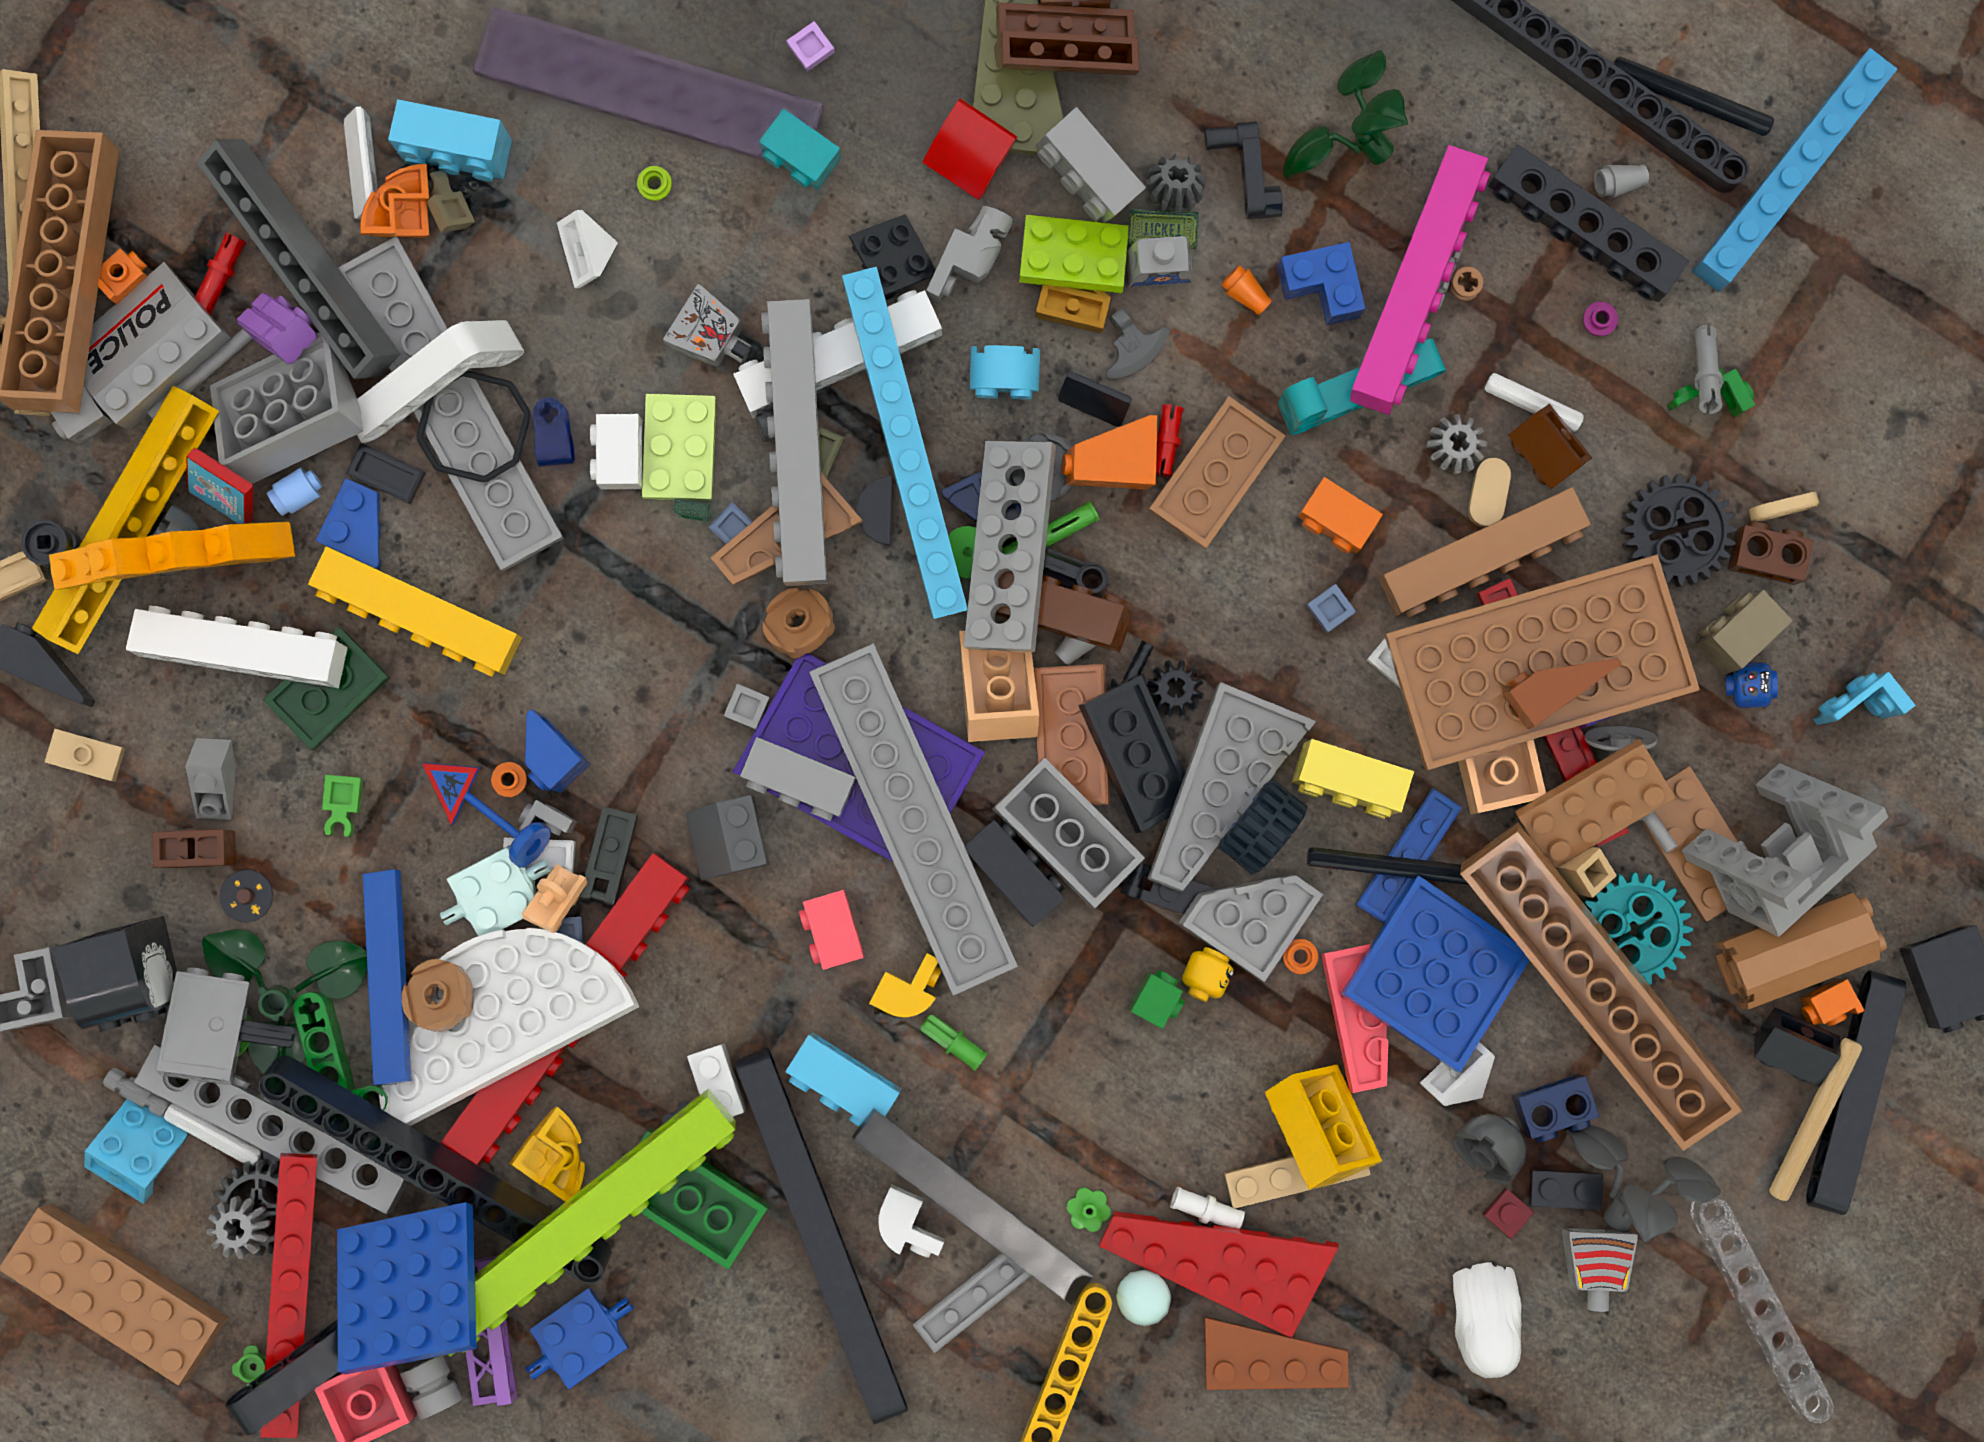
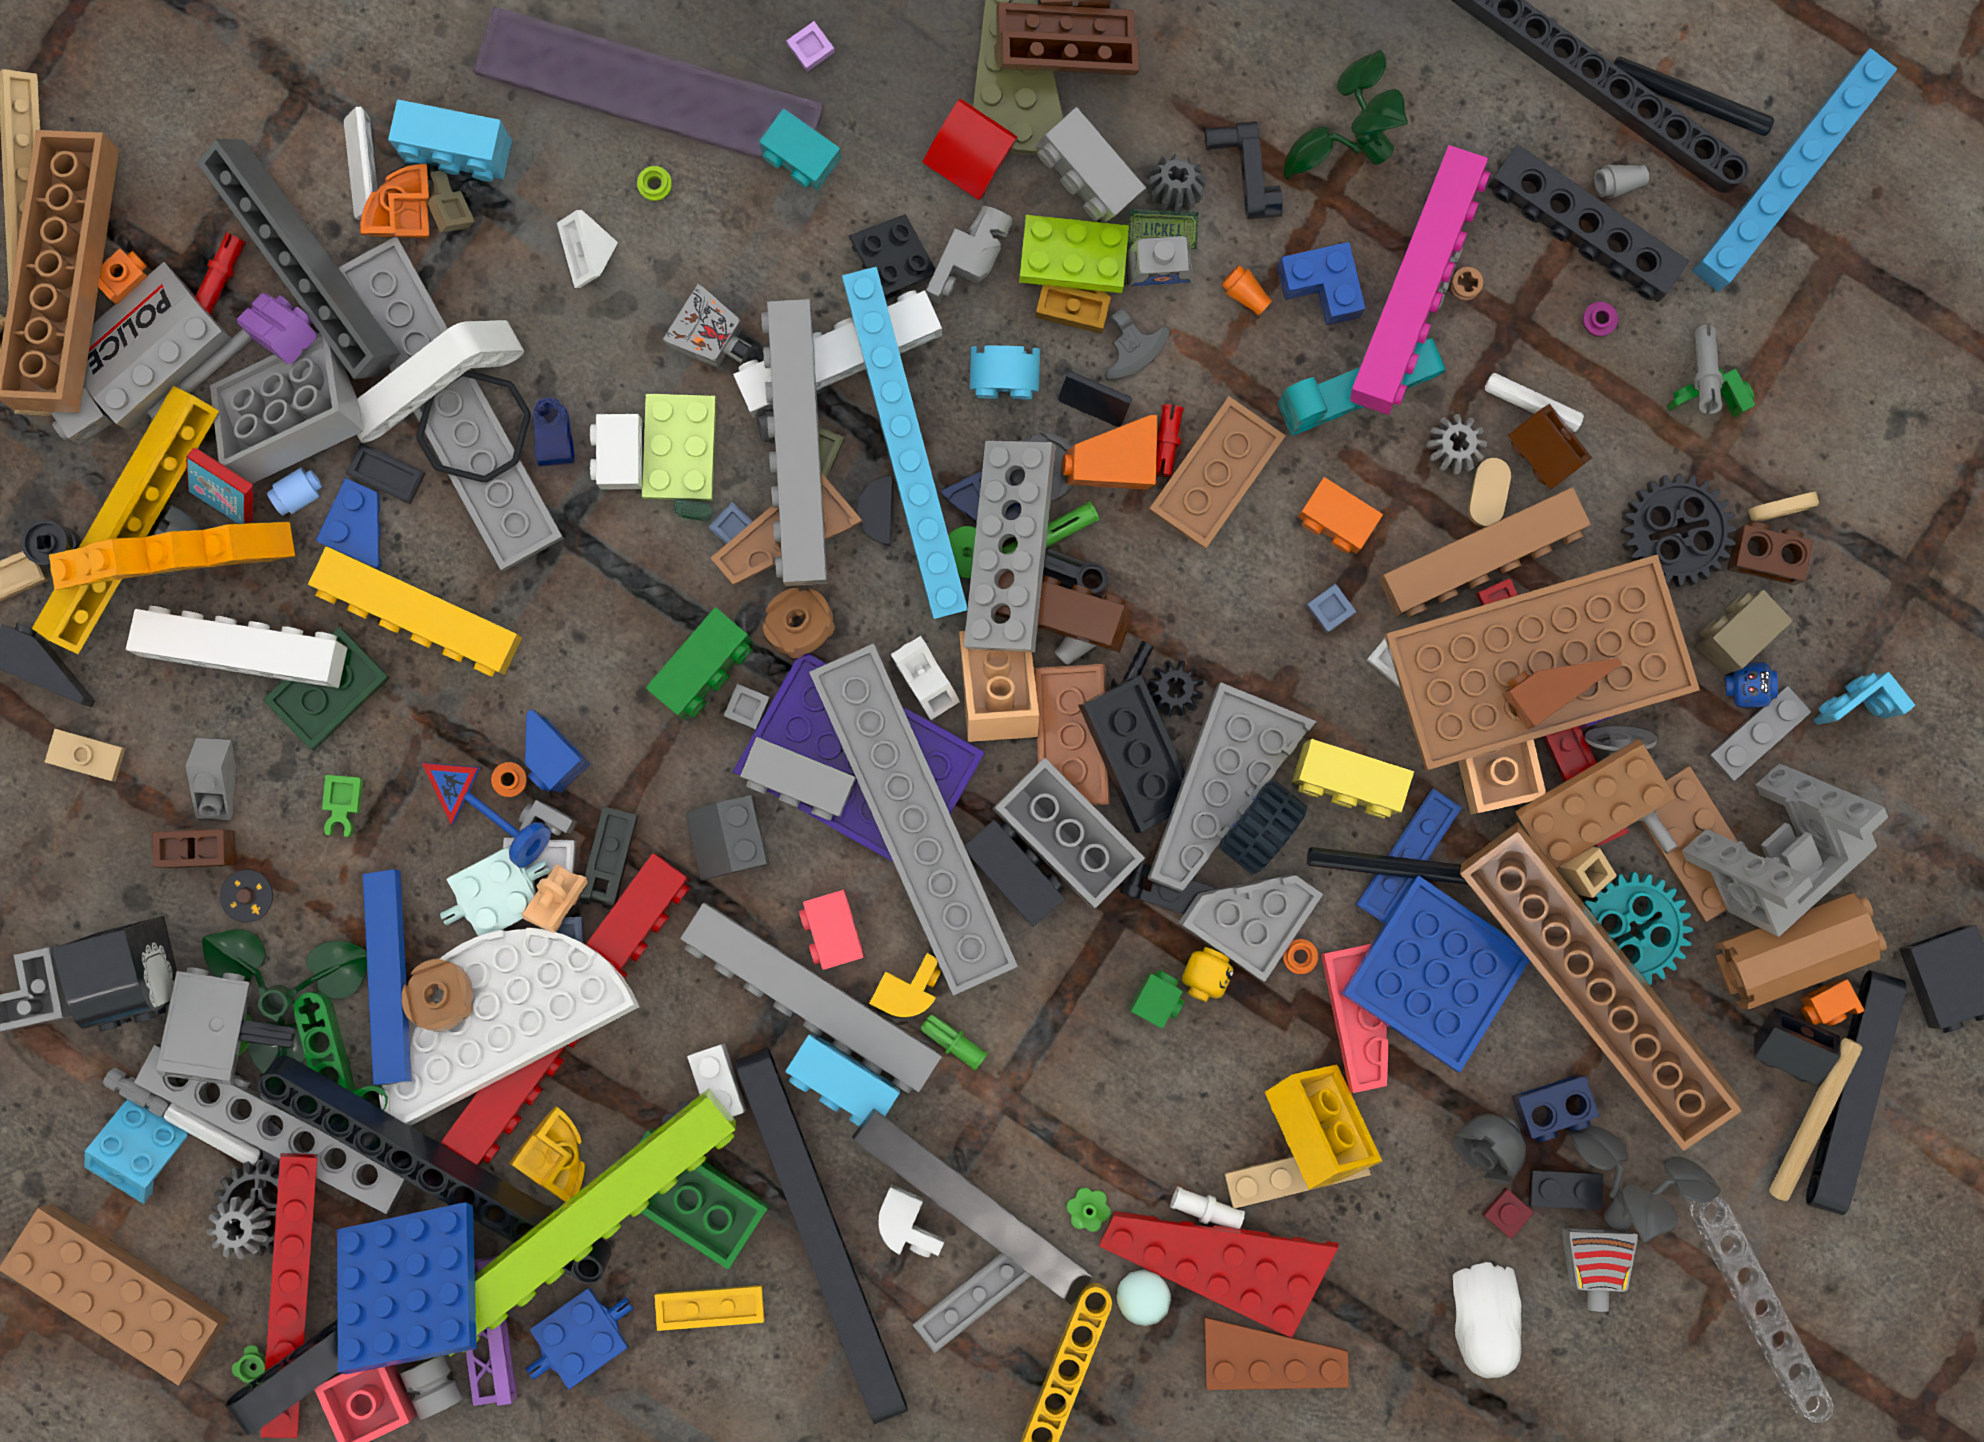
white slope [1420,1042,1495,1106] -> none
none -> green brick [646,607,753,721]
none -> yellow plate [655,1285,765,1331]
none -> light grey brick [680,903,942,1094]
none -> white brick [891,636,960,720]
none -> light grey plate [1707,686,1811,782]

